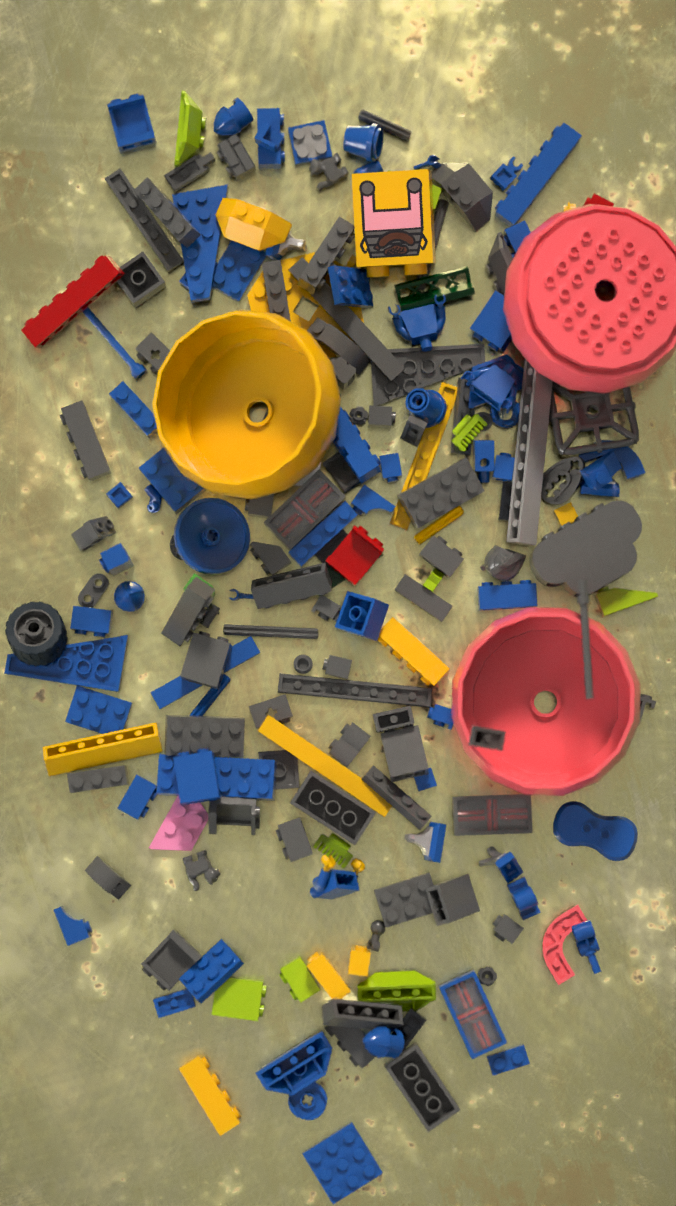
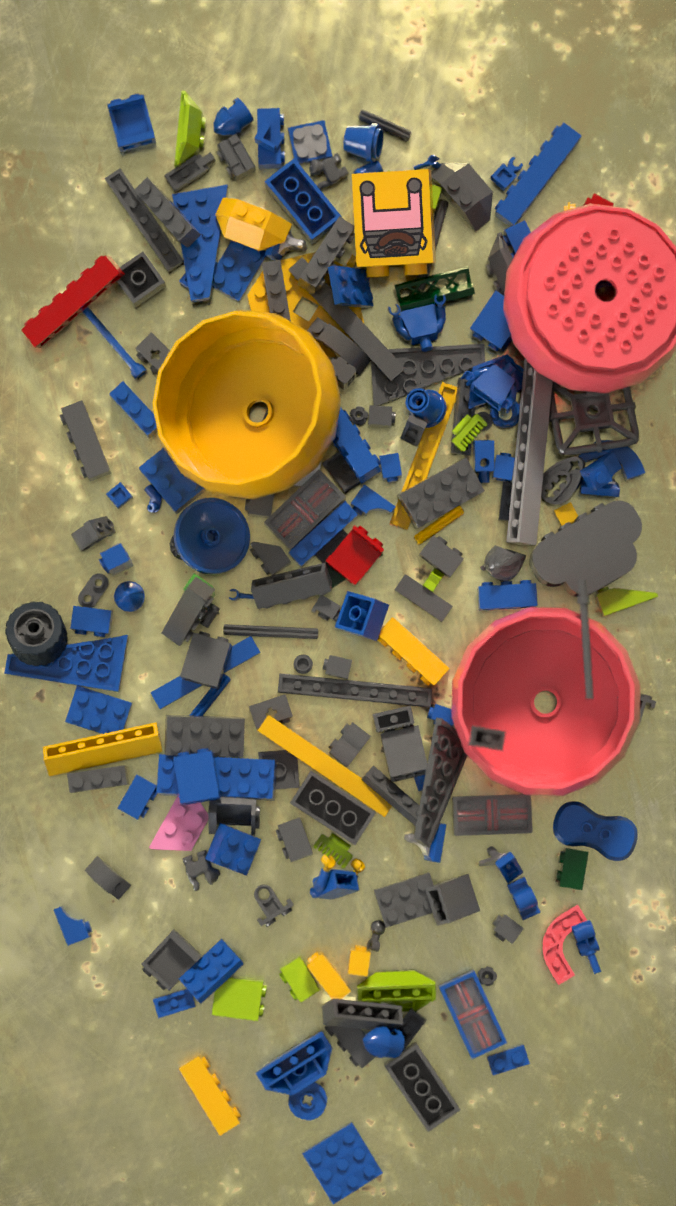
none -> blue brick [205,823,261,876]
none -> dark grey pin [254,884,294,927]
none -> blue brick [264,158,342,245]
none -> dark grey wing [414,717,467,848]
none -> dark green brick [555,848,589,890]

